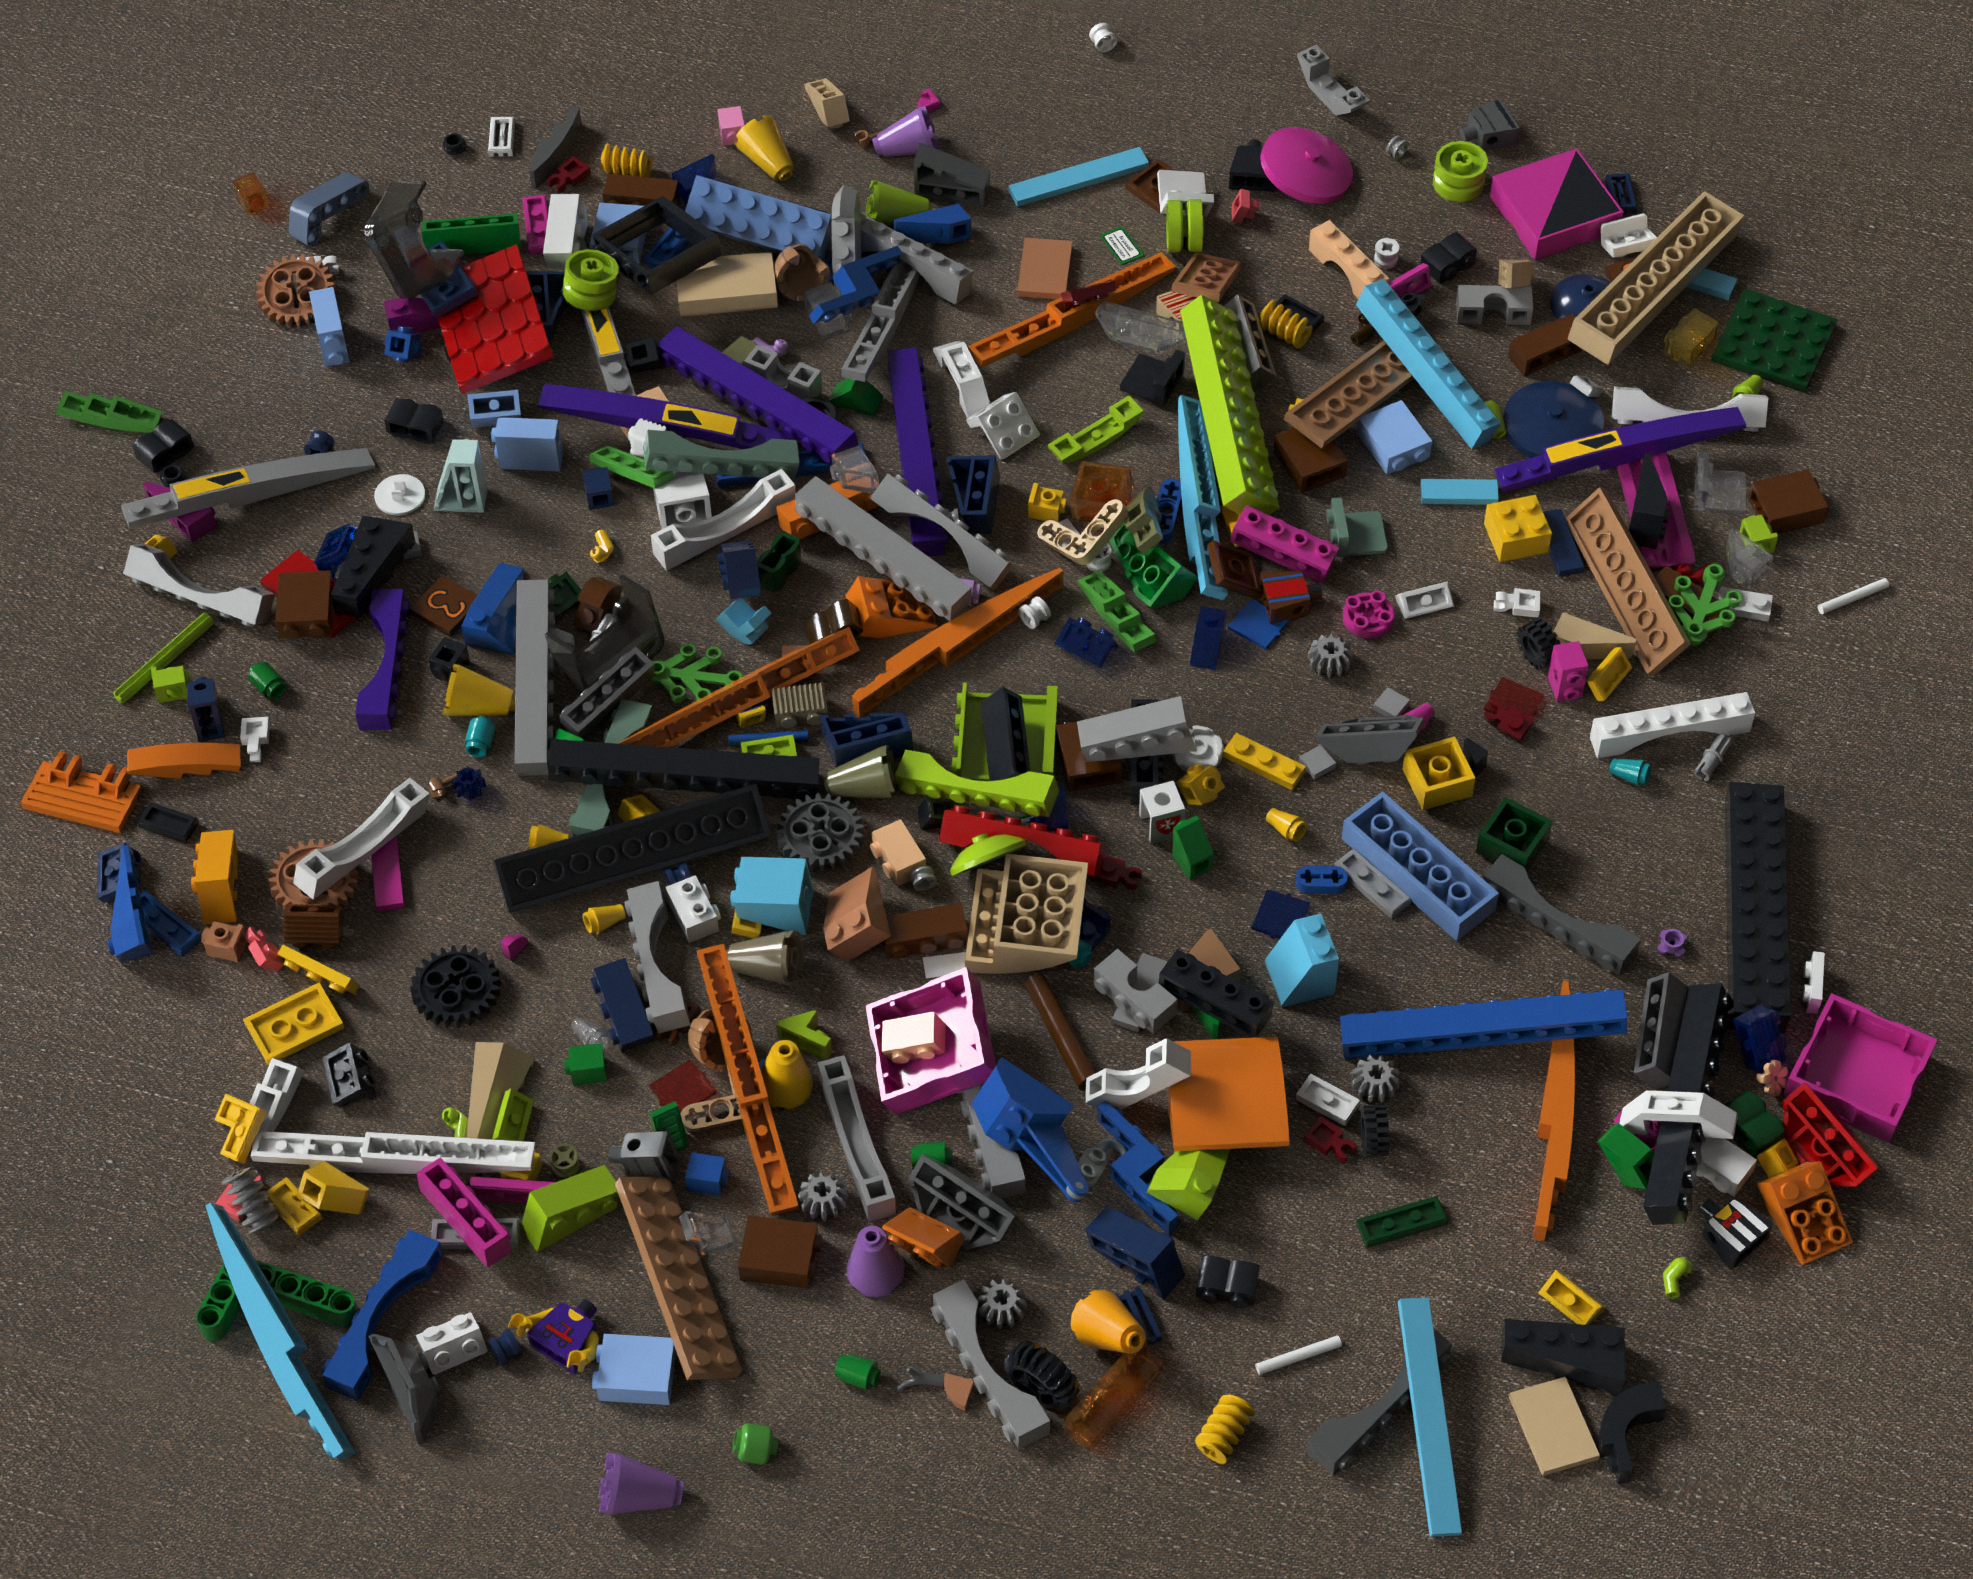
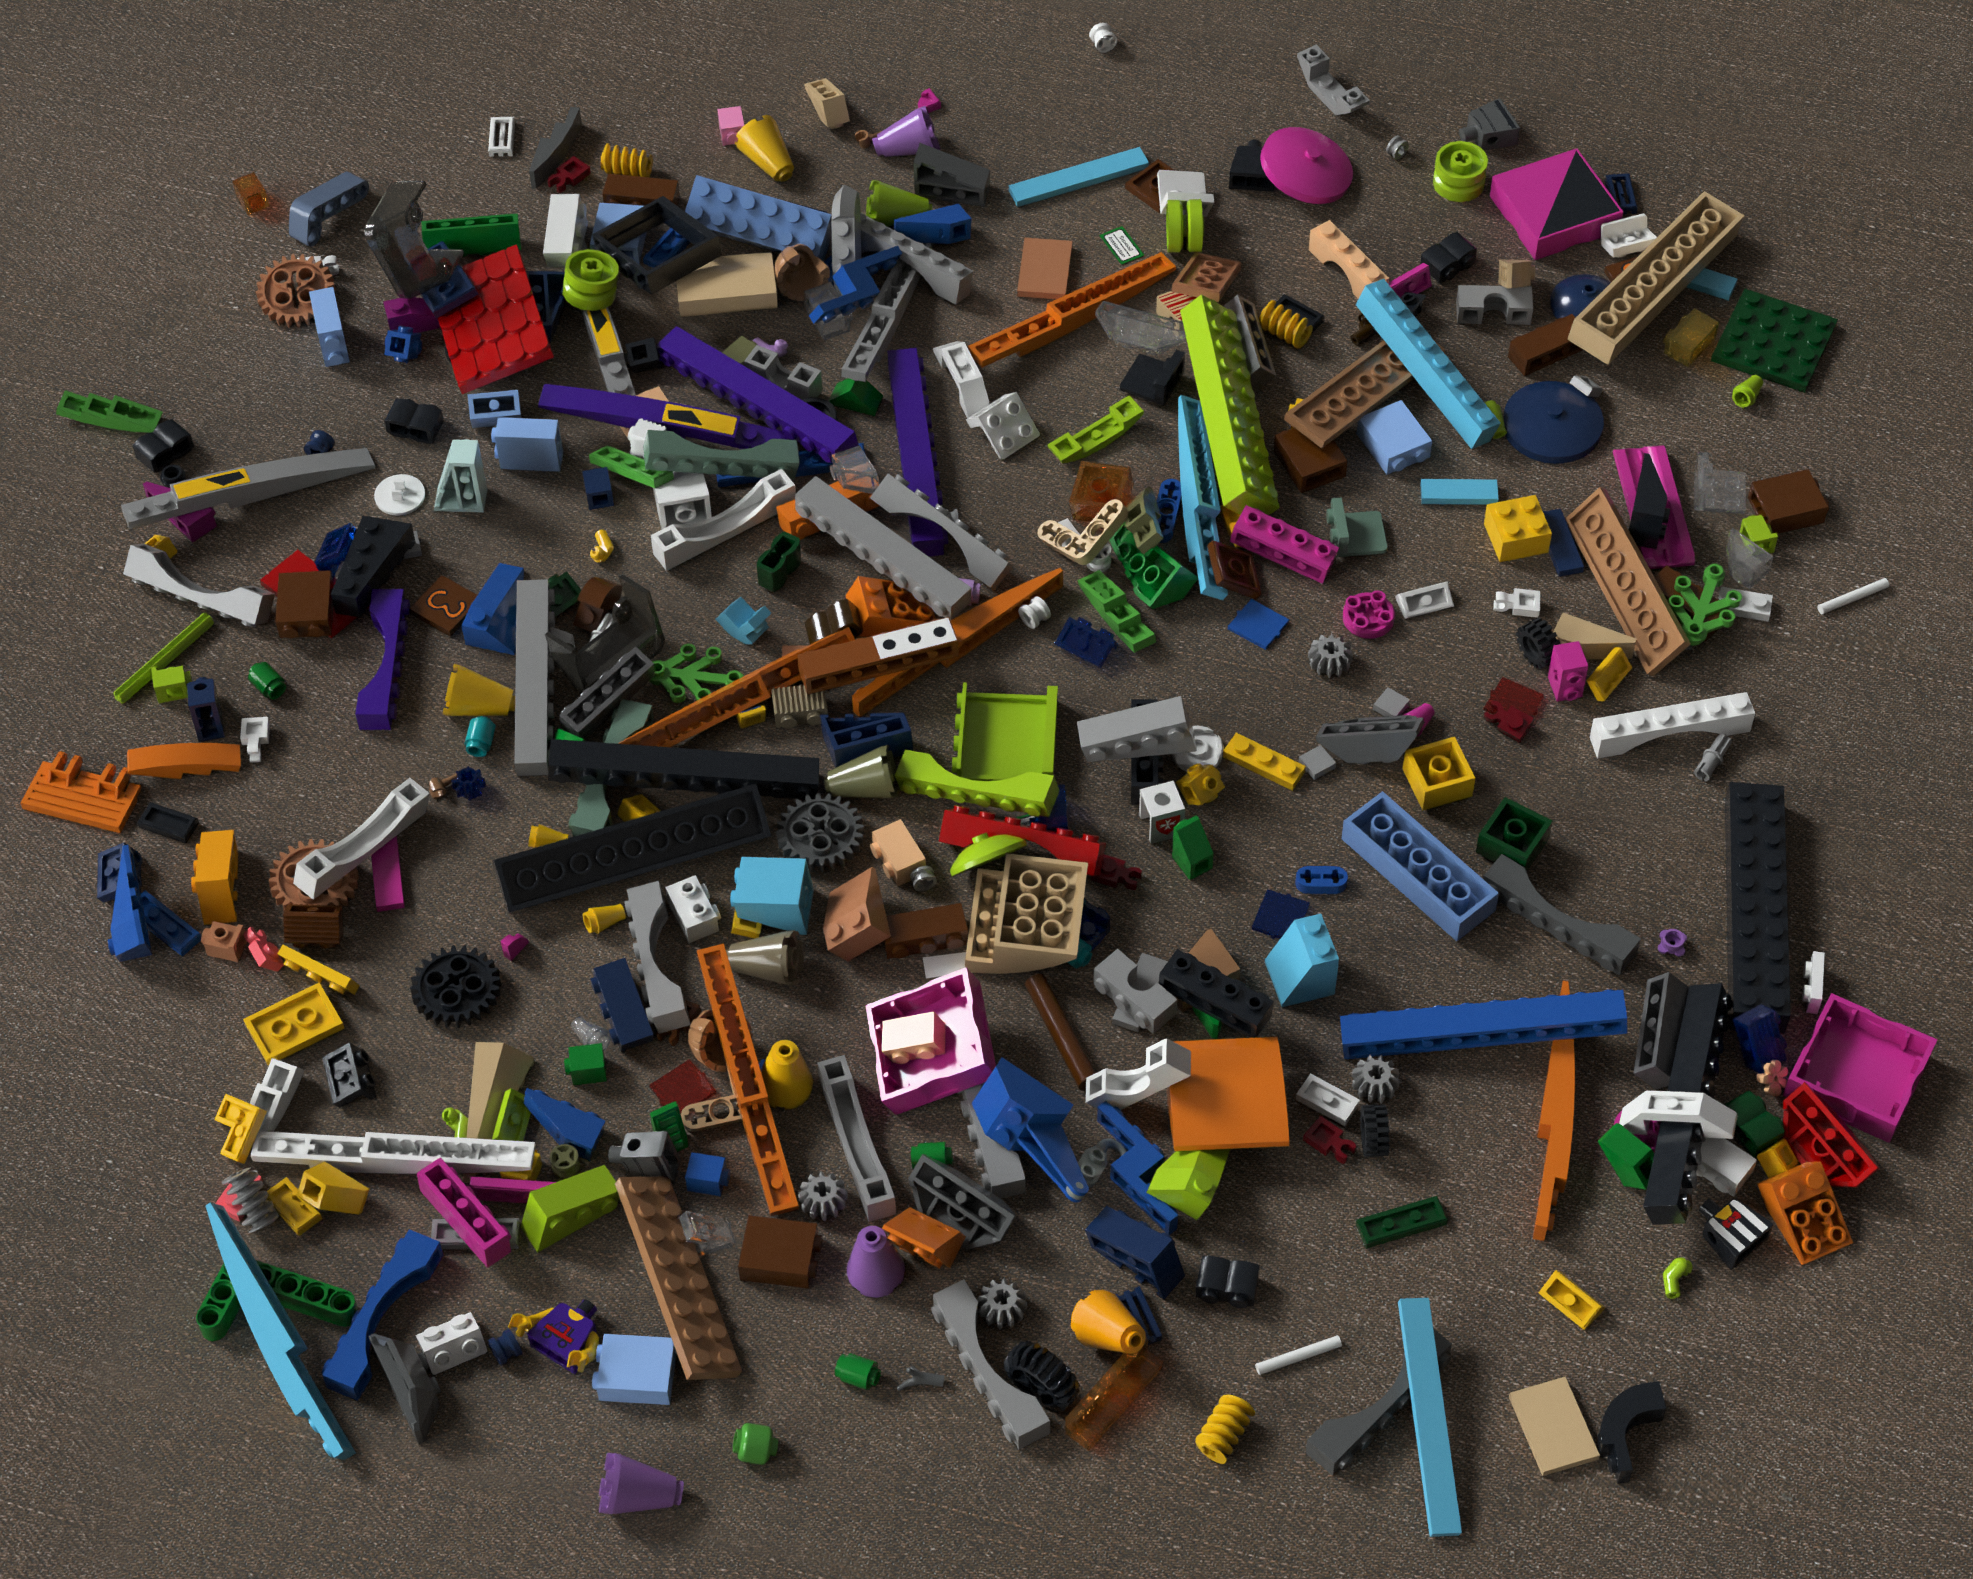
black brick [428,637,470,681] -> none
black plate [442,133,466,155] -> none
dark pink tile [522,195,548,255] -> none
dark blue wheel [663,862,691,886] -> none
clear blue slope [672,154,716,204] -> none
dark blue wedge [717,540,761,599] -> none
blue bar [728,730,808,746] -> none
lime plate [741,735,797,756] -> none
lime slope [776,1010,832,1060] -> none
black slope [917,797,951,829] -> none
nougat tile [944,1373,974,1411] -> none
dark blue wedge [946,455,1000,534] -> none
black brick [981,687,1031,781] -> none
yellow brick [1028,483,1067,523] -> none
reddish brown brick [1056,722,1122,792] -> none
dark red plate [1061,281,1116,306] -> none
clear blue slope [1190,606,1227,670] -> none
coral tile [1232,189,1259,224] -> none
reddish brown torso [1259,571,1322,624] -> none
yellow cone [1266,808,1307,842] -> none
light grey tile [1334,848,1411,919] -> none
white wheel [1374,238,1399,269] -> none
black slope [1462,738,1488,778] -> none
dark purple slope [1494,407,1746,493] -> none
black wedge [1501,1319,1625,1396] -> none
teal cone [1609,758,1652,786] -> none
white arch [1612,387,1768,432] -> none
red arm [1677,563,1711,584] -> none
none -> blue slope [524,1088,605,1161]
none -> dark orange brick [797,617,959,695]

